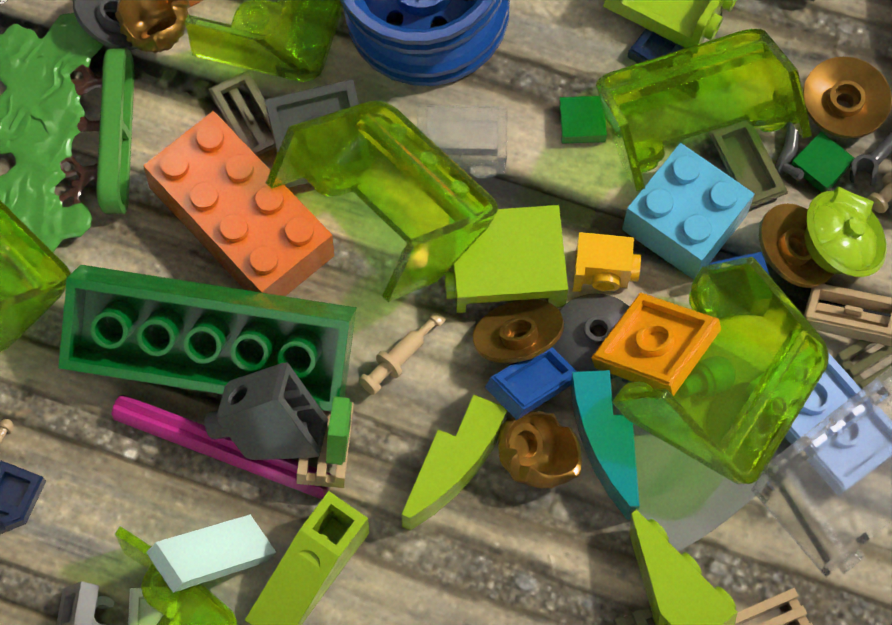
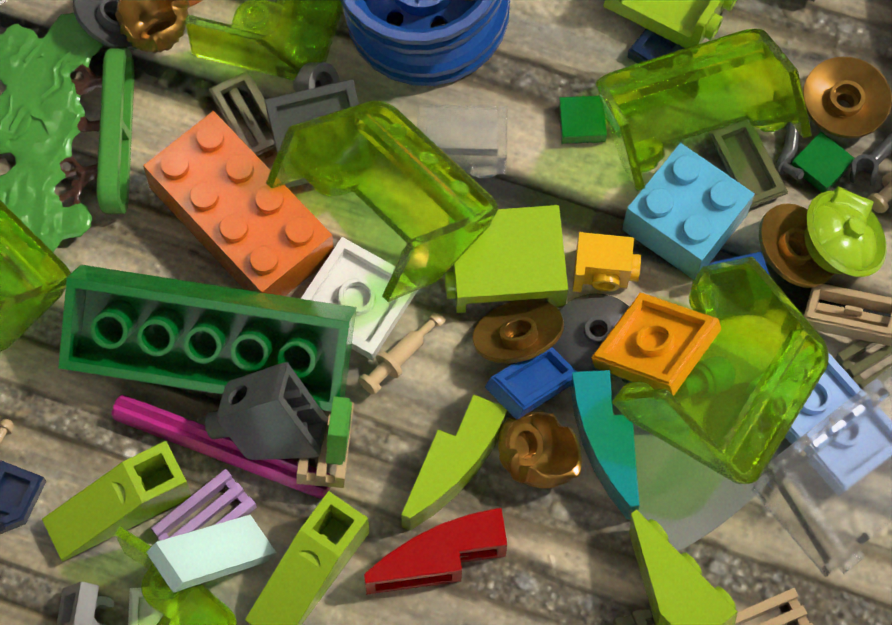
none -> lime slope [42,441,192,562]
none -> lavender tile [151,469,257,541]
none -> light grey tile [293,62,340,92]
none -> plate [301,237,420,361]
none -> red slope [364,507,507,595]

